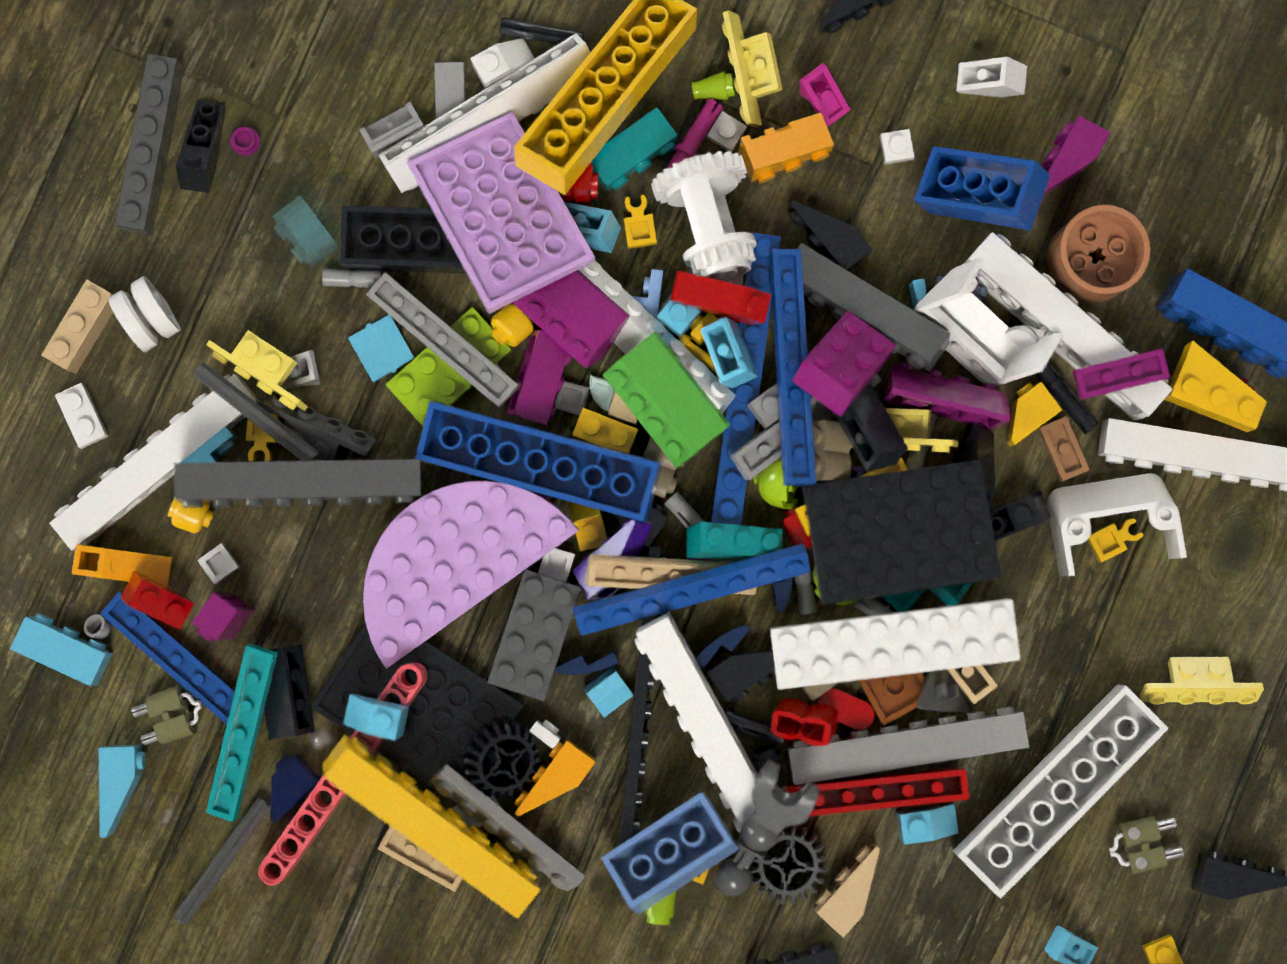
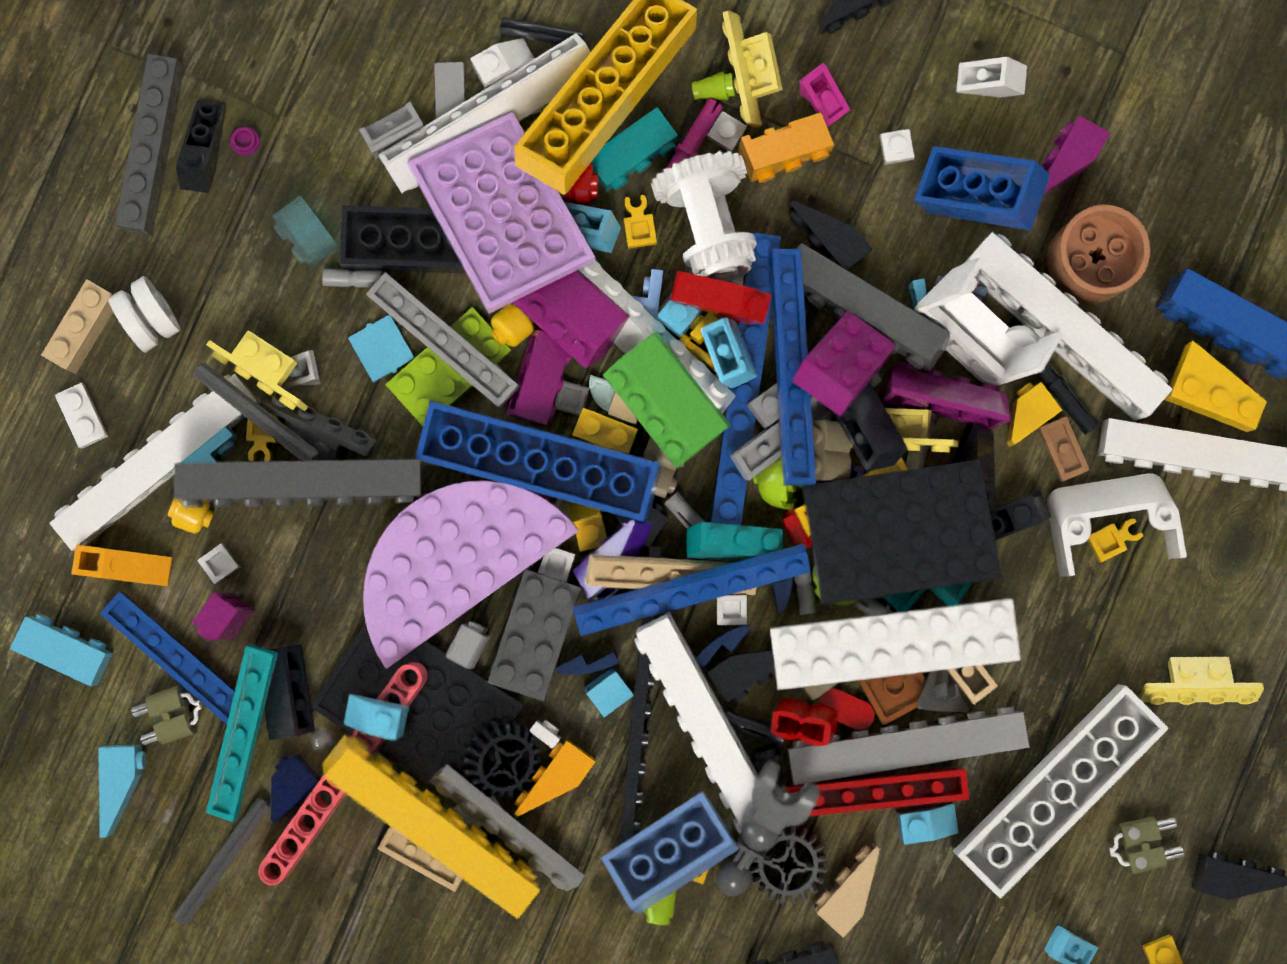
light grey hinge [84,614,111,640] -> none
red brick [120,571,195,630] -> none
magenta plate [1073,349,1170,400] -> none
none -> light grey brick [445,621,490,669]
none -> white plate [717,595,747,625]

